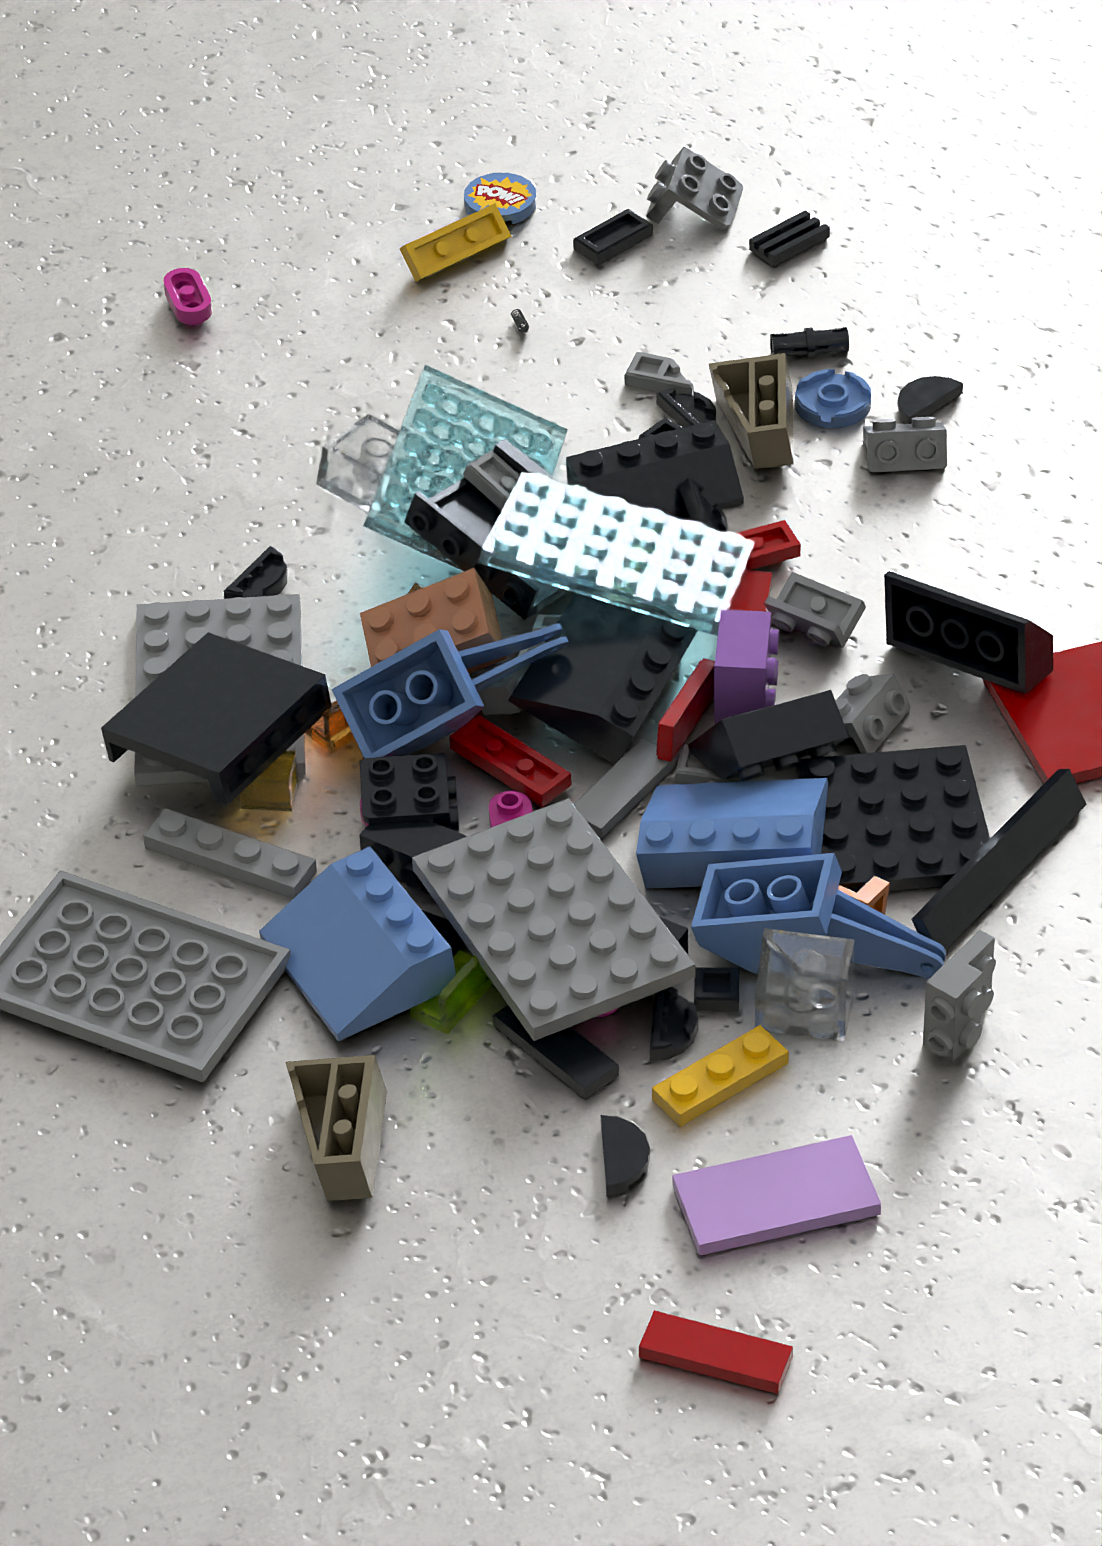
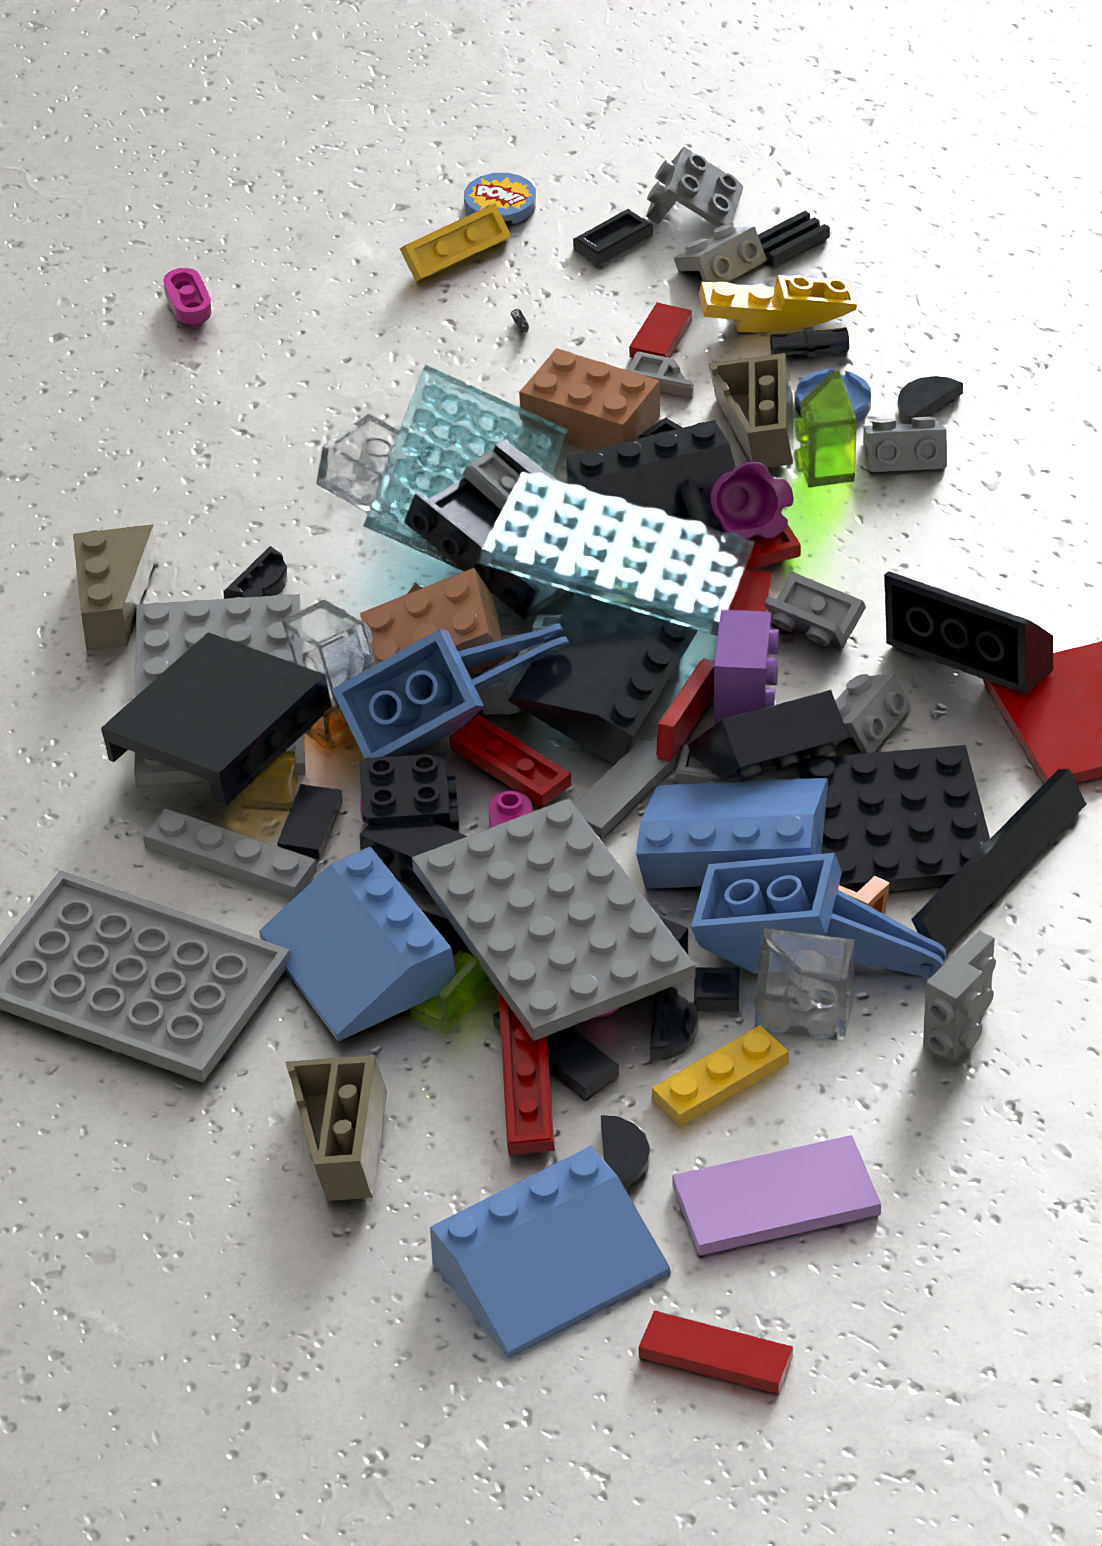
black tile [656,389,716,428] -> none
none -> dark tan wedge [73,524,158,650]
none -> black tile [277,784,343,860]
none -> clear slope [282,599,374,716]
none -> medium blue slope [430,1146,671,1358]
none -> red tile [499,993,555,1156]
none -> nougat brick [519,348,660,450]
none -> red tile [629,302,692,358]
none -> light grey bracket [674,223,766,283]
none -> yellow slope [699,275,858,333]
none -> magenta hat [710,462,794,541]
none -> clear neon green slope [794,371,857,488]

